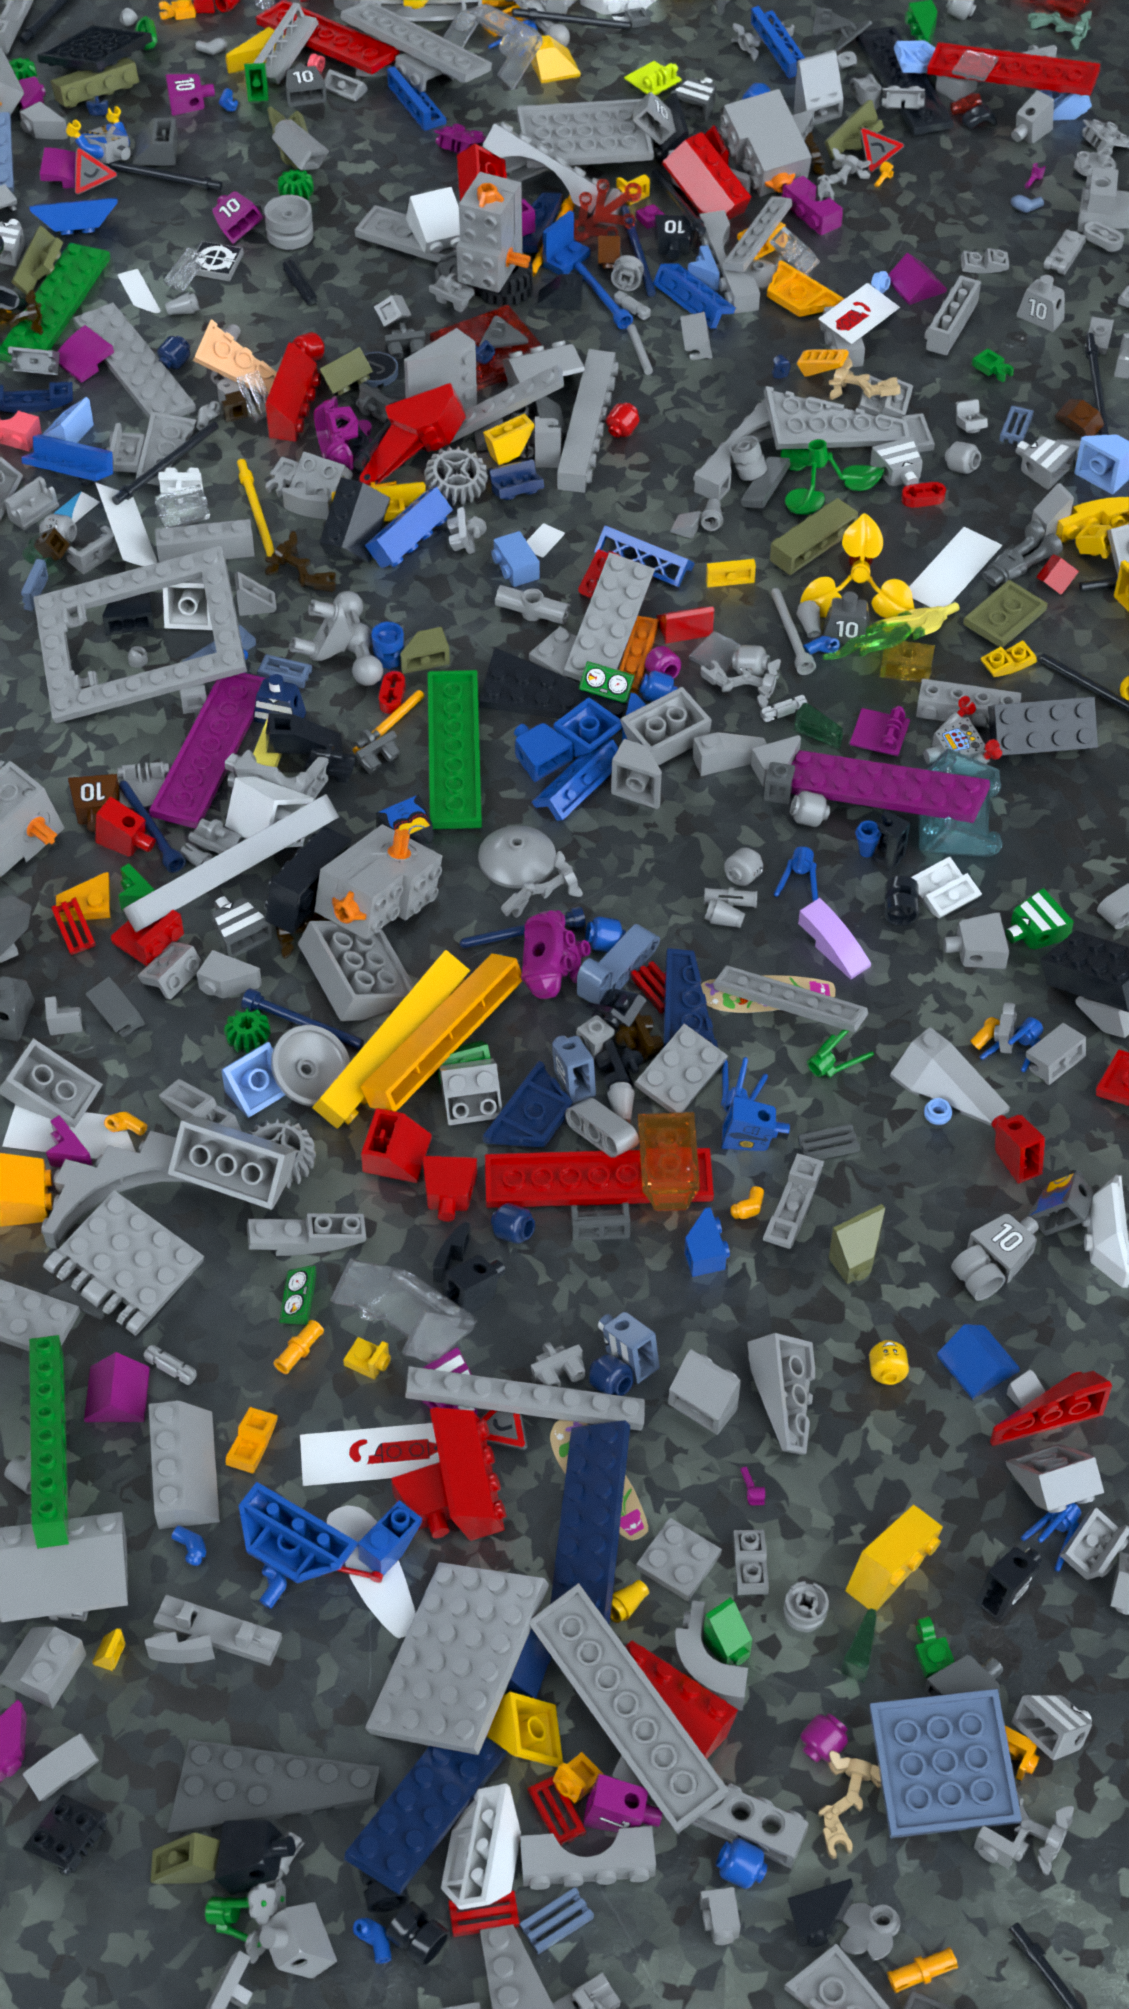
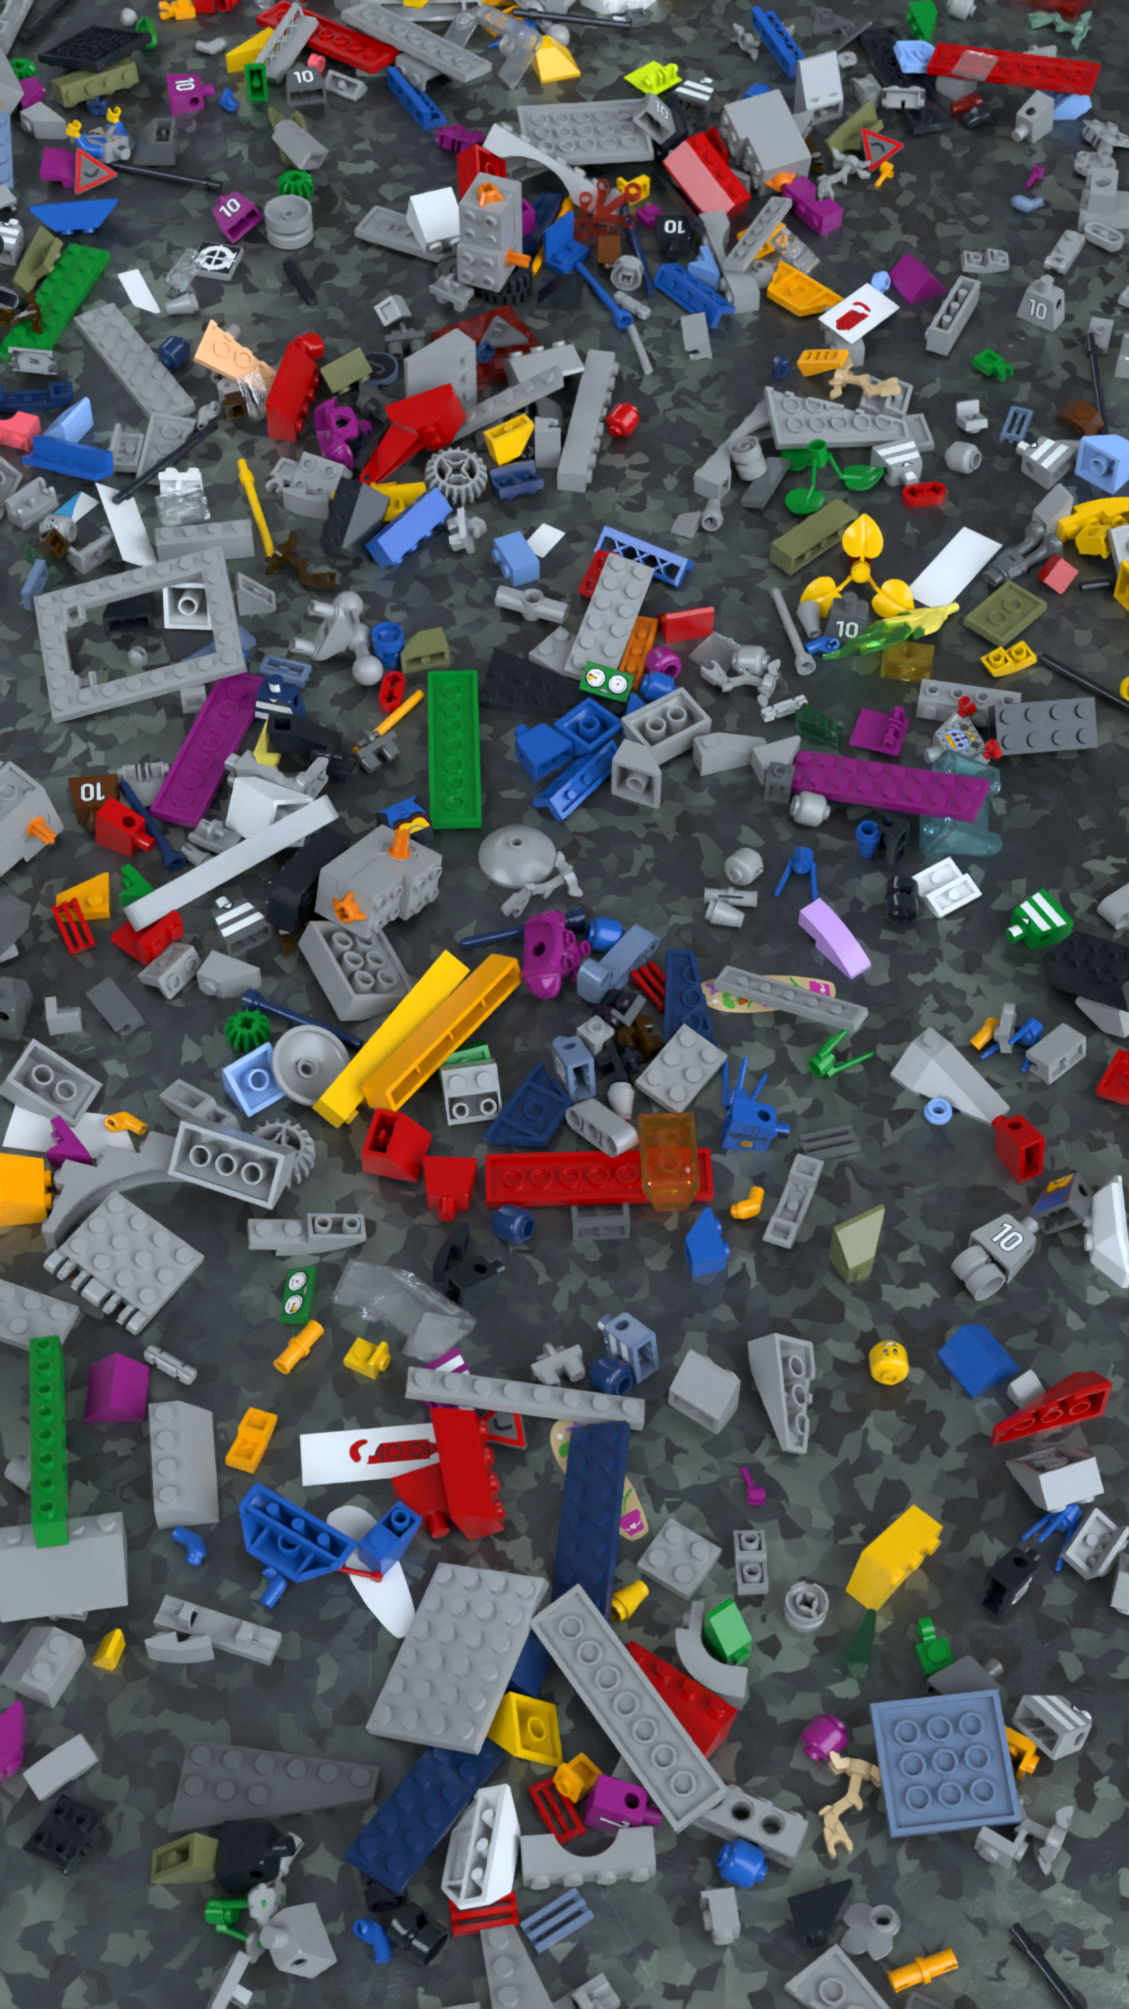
magenta slope [57,325,114,383] -> none
yellow plate [706,559,756,588] -> none
light grey torso [943,912,1009,969] -> none

